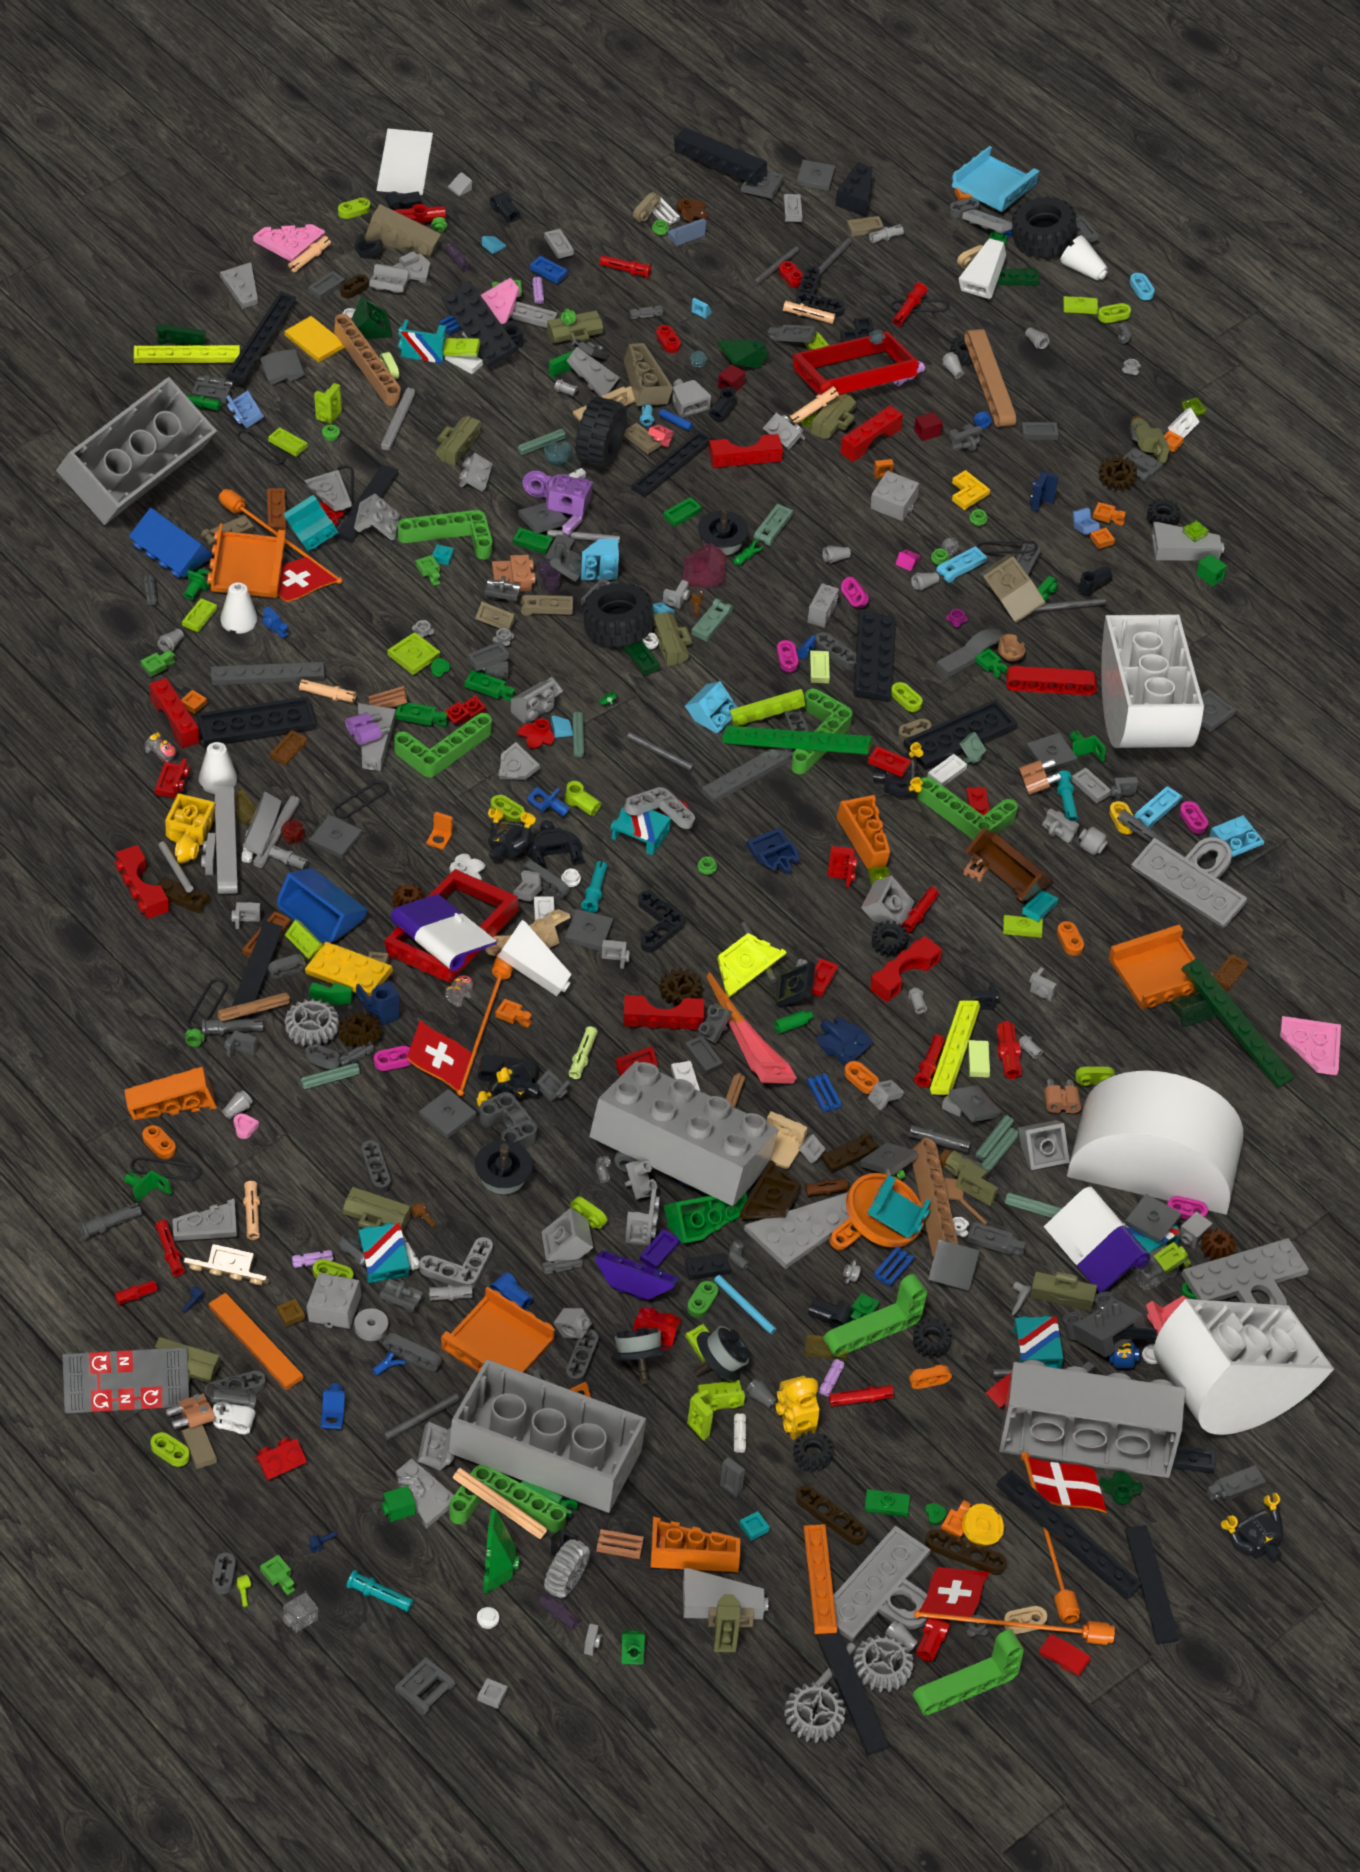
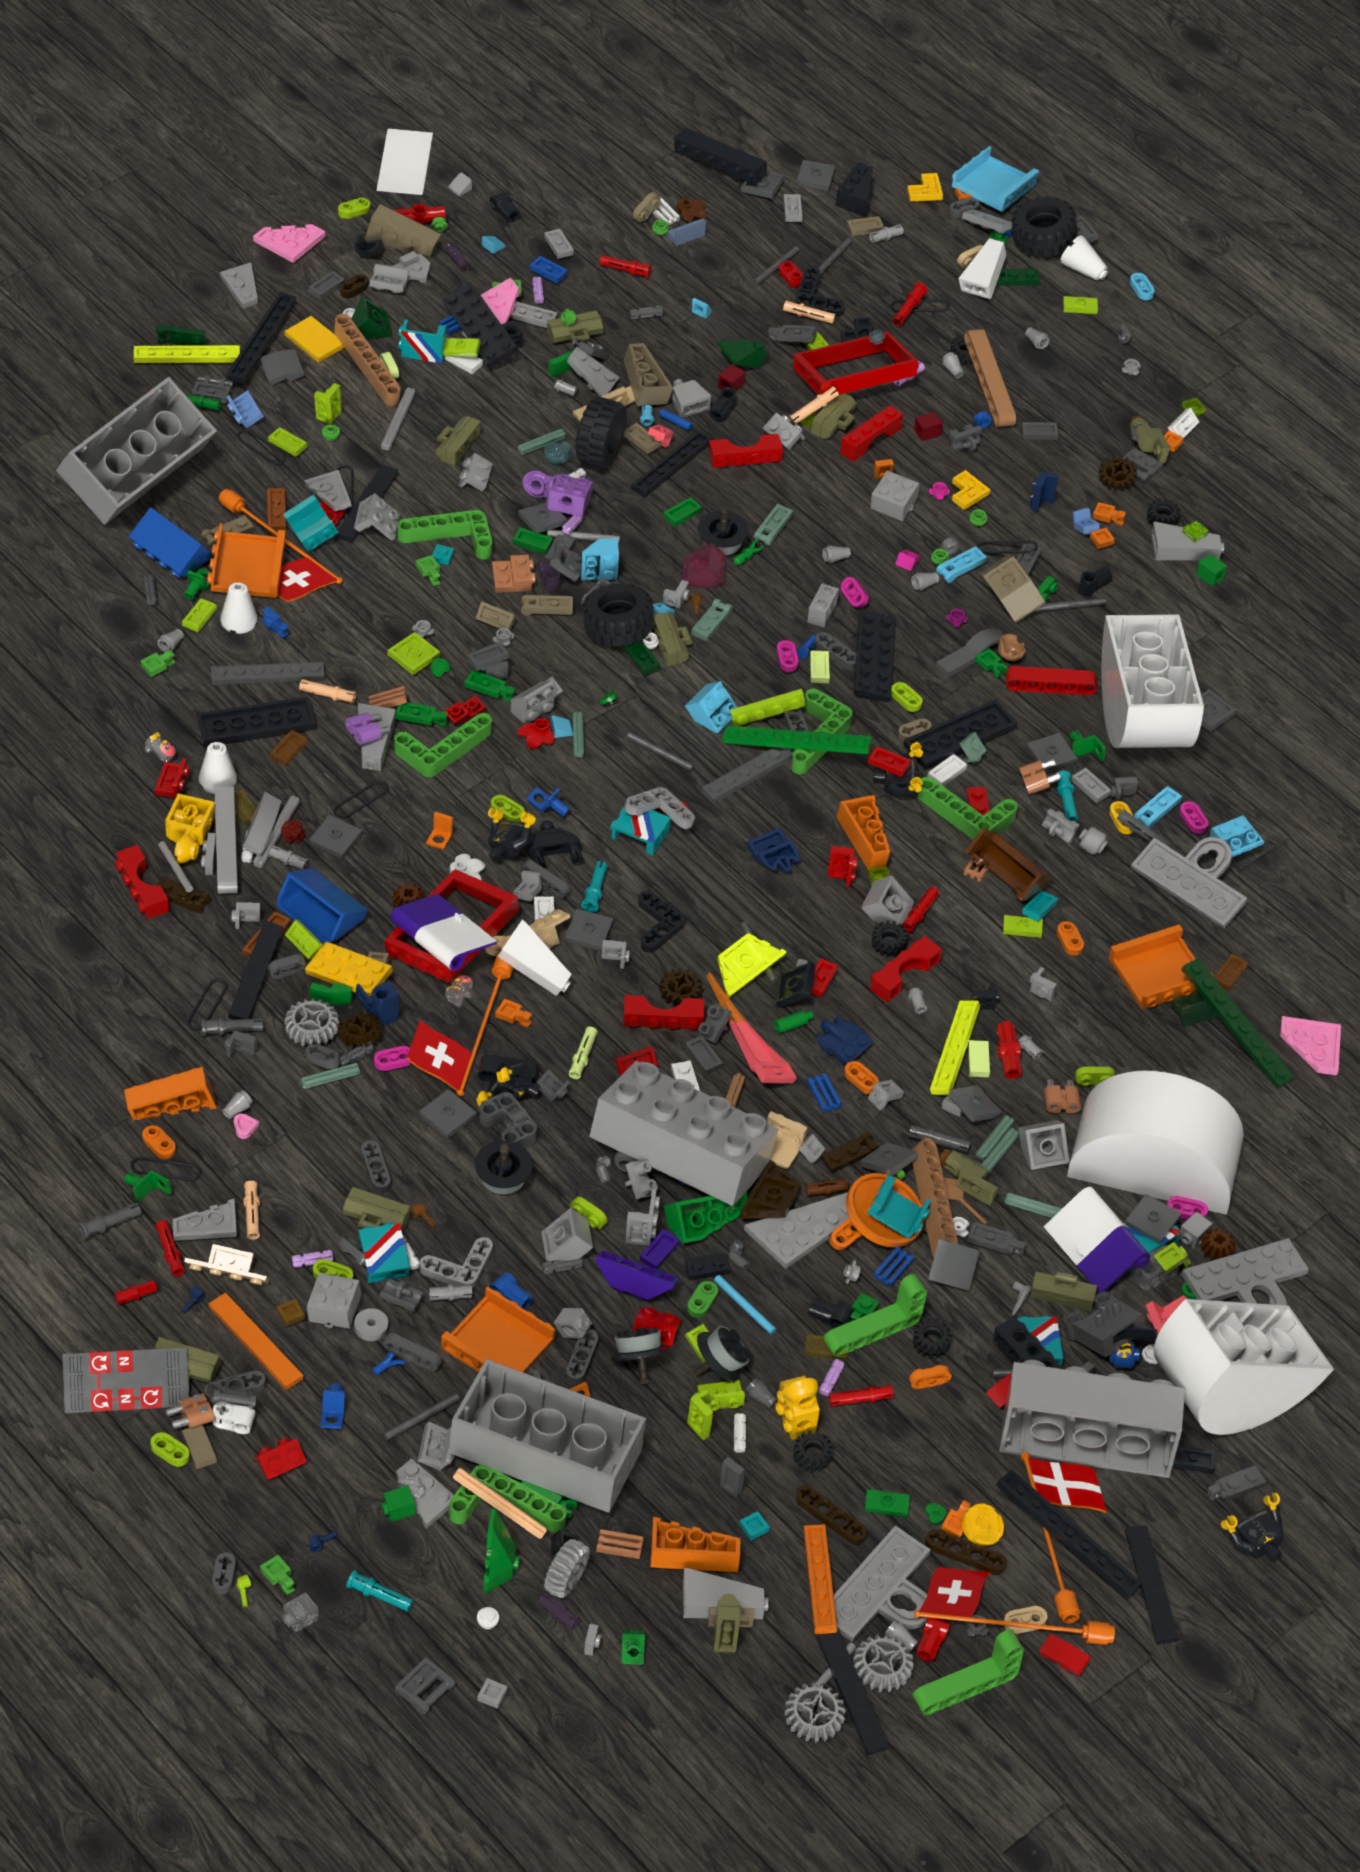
red arch [149,678,199,749] -> none
orange plate [181,690,207,714] -> none
bright green plate [185,1028,205,1047] -> none
medium nougat axle [217,993,290,1021] -> none
light nougat pin [288,236,331,272] -> none
black piece [385,191,421,210] -> none
dark grey hips [484,576,520,605] -> none
light grey plate [499,742,540,779] -> none
white plate [561,869,581,887] -> none
lime piece [565,781,601,816] -> none
red plate [656,325,681,353] -> none
clear light blue plate [690,351,707,367] -> none
bright green plate [698,857,717,875] -> none
red pin [914,1034,945,1088] -> none
lime plate [1098,303,1131,323] -> none
dark green plate [1099,1470,1143,1505] -> none
none -> yellow plate [907,173,943,202]
none -> dark pink plate [929,482,950,500]
none -> black brick [993,1316,1065,1370]

